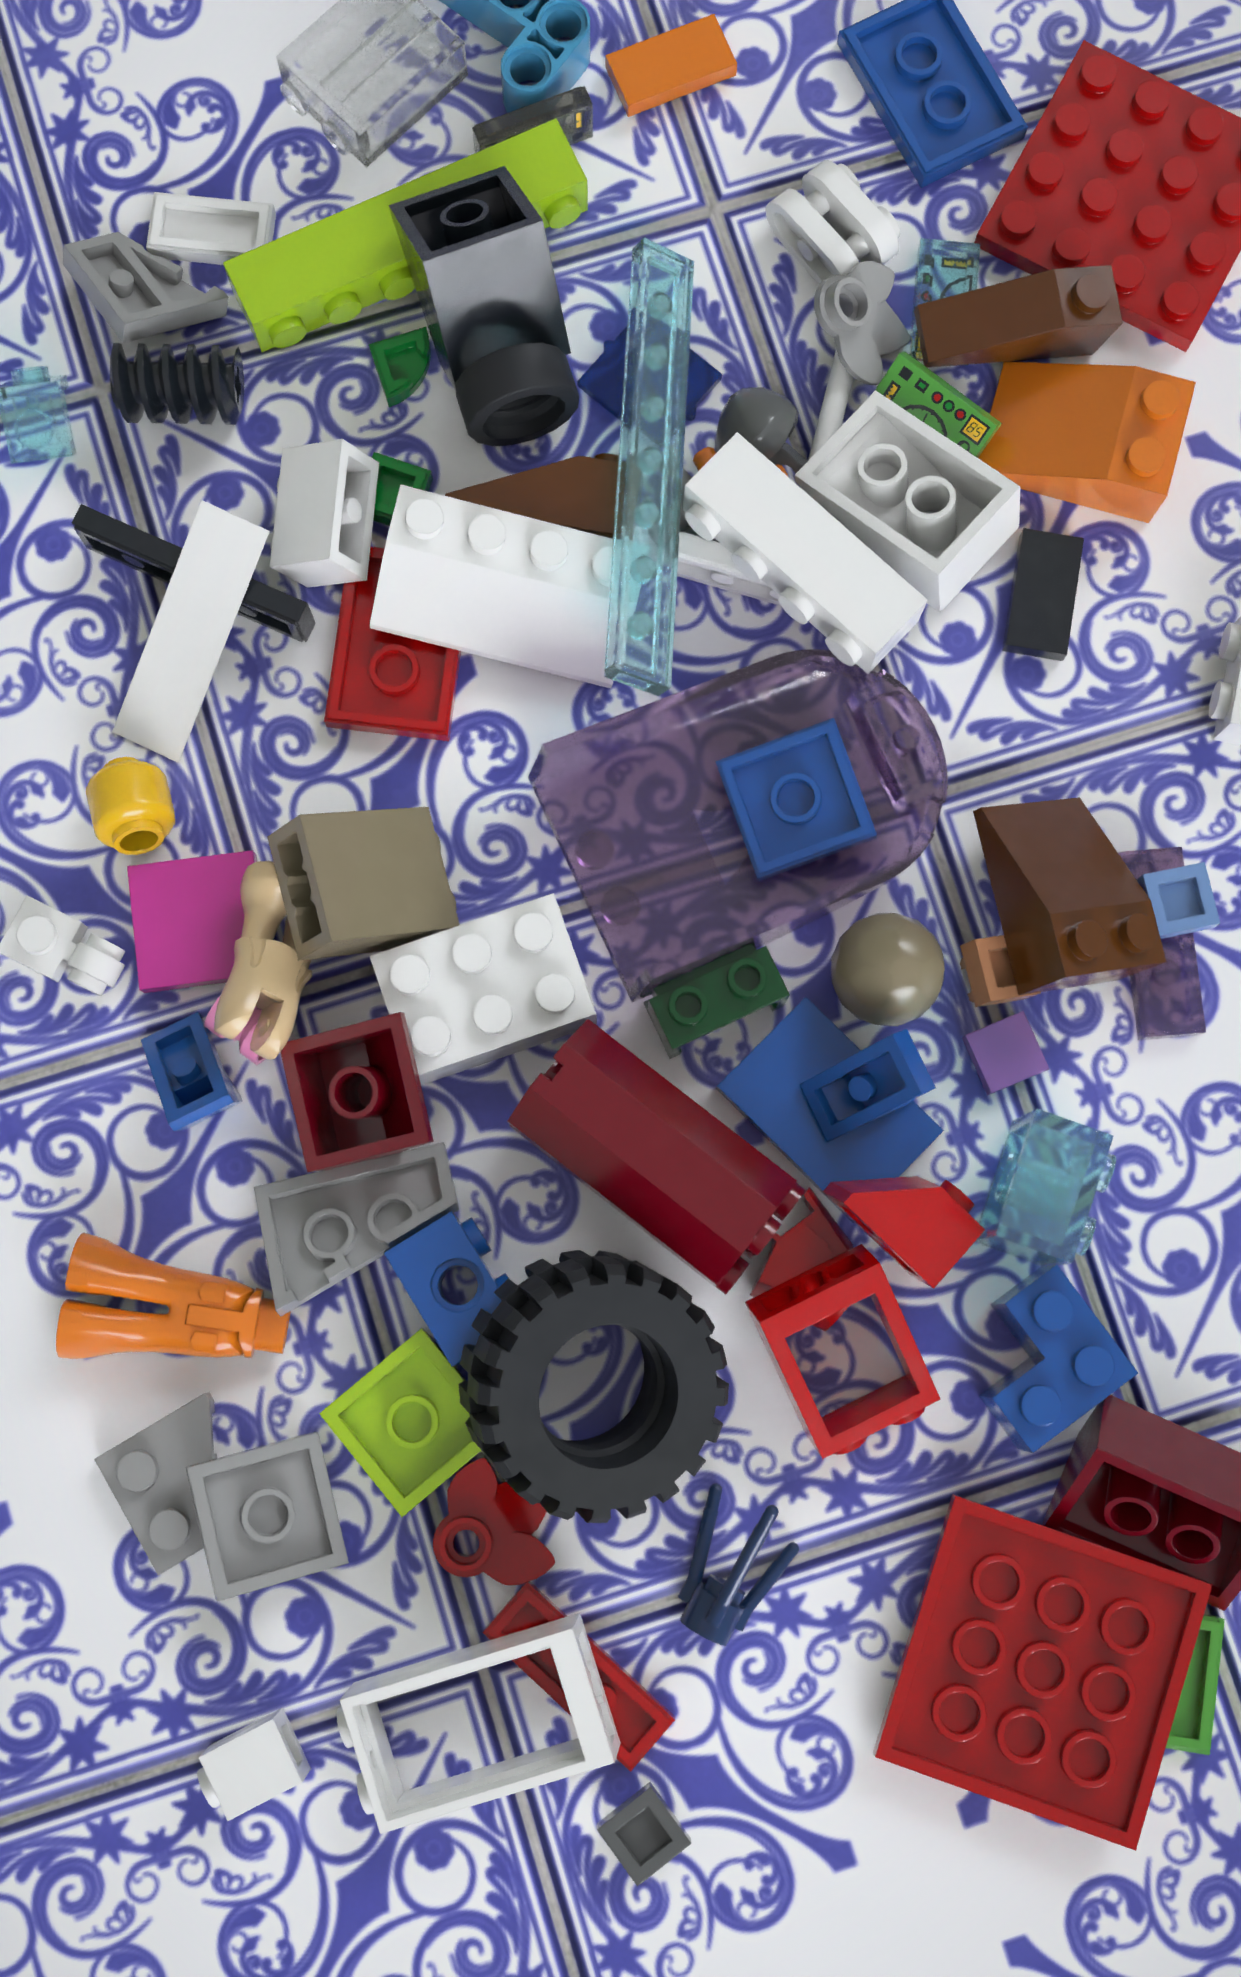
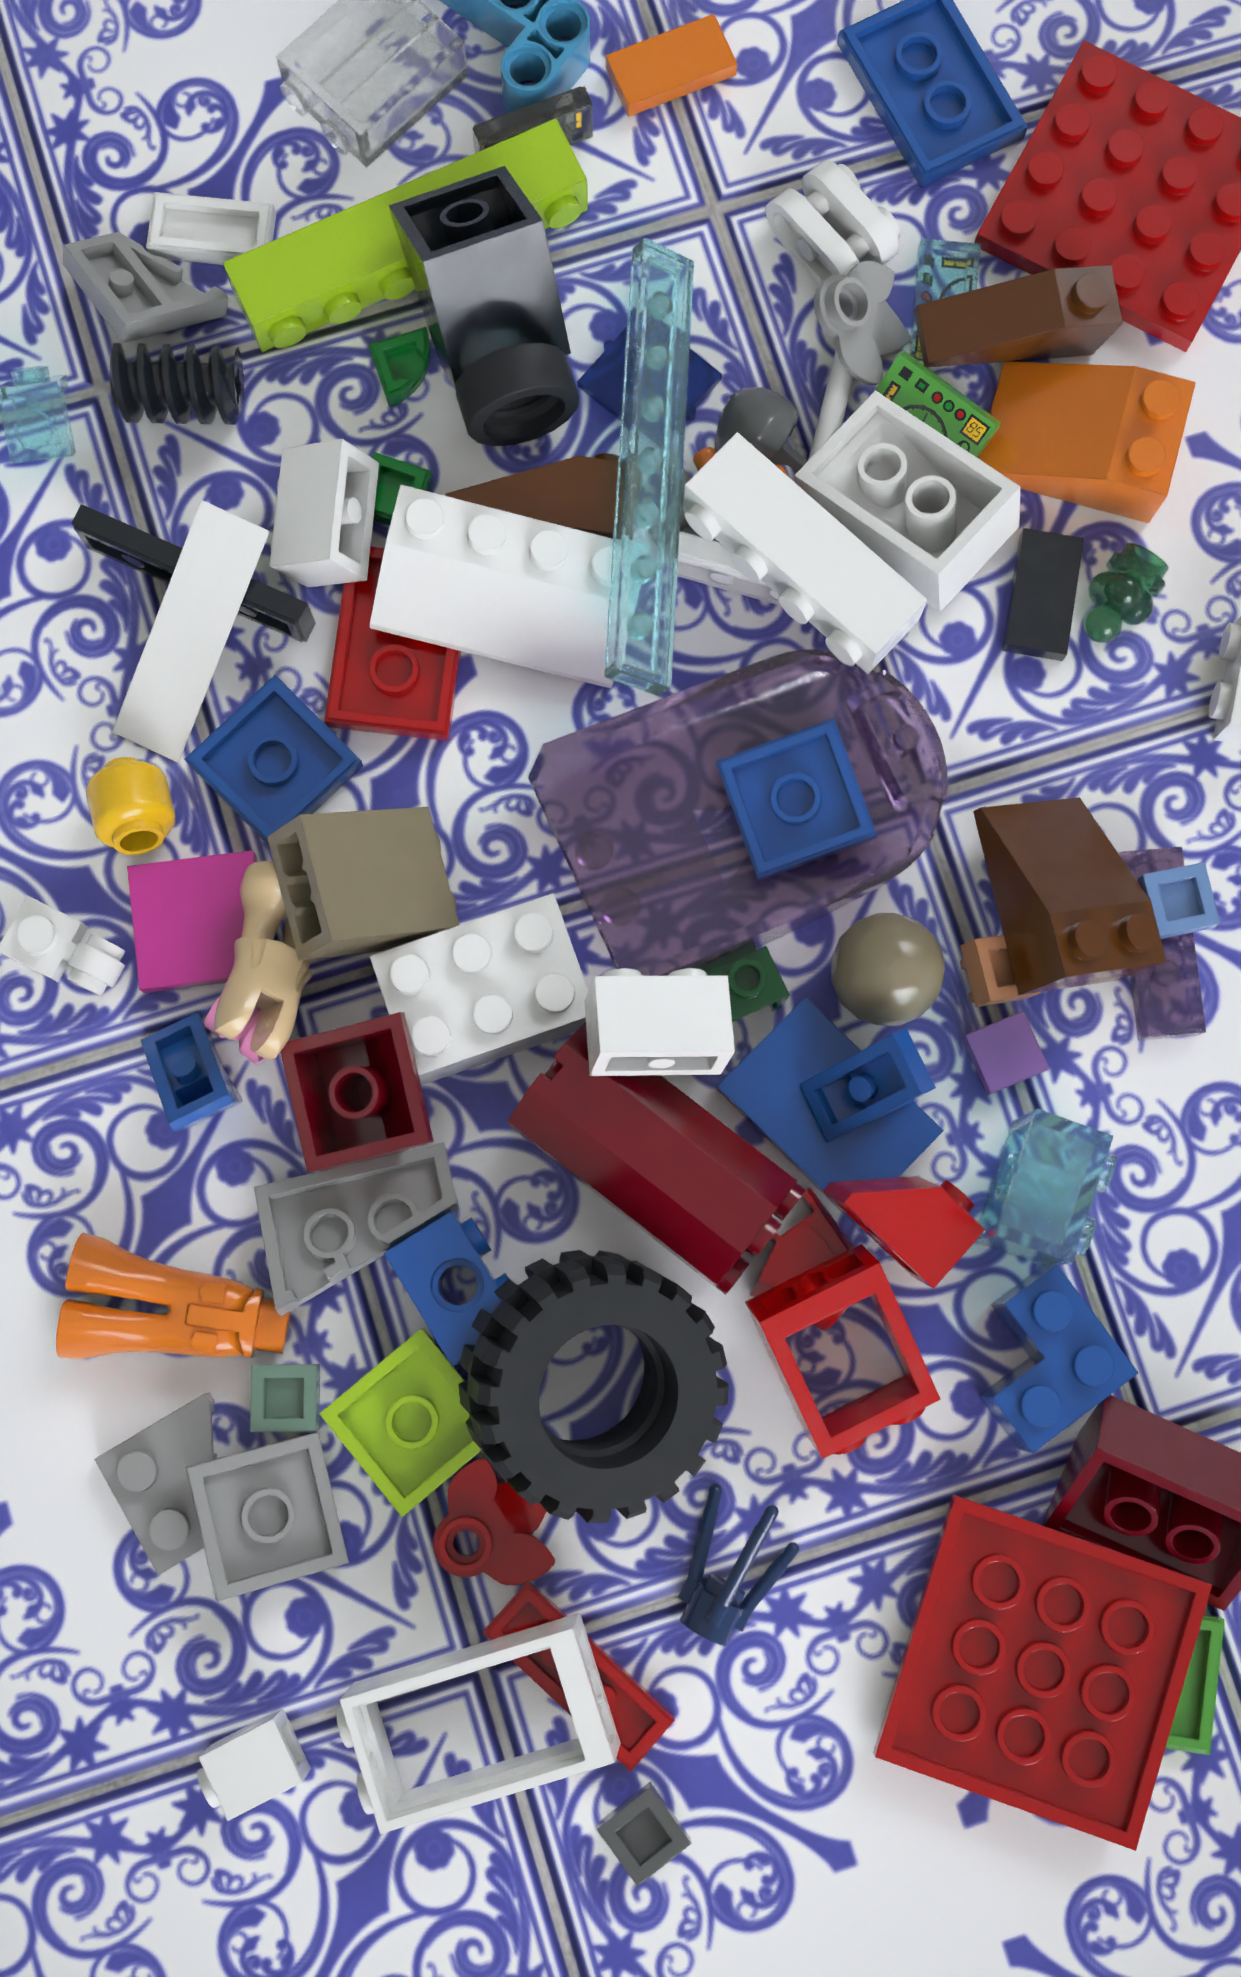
none -> blue tile [184,675,363,847]
none -> sand green plate [250,1364,320,1432]
none -> white brick [584,968,735,1076]
none -> clear green piece [1084,542,1169,643]

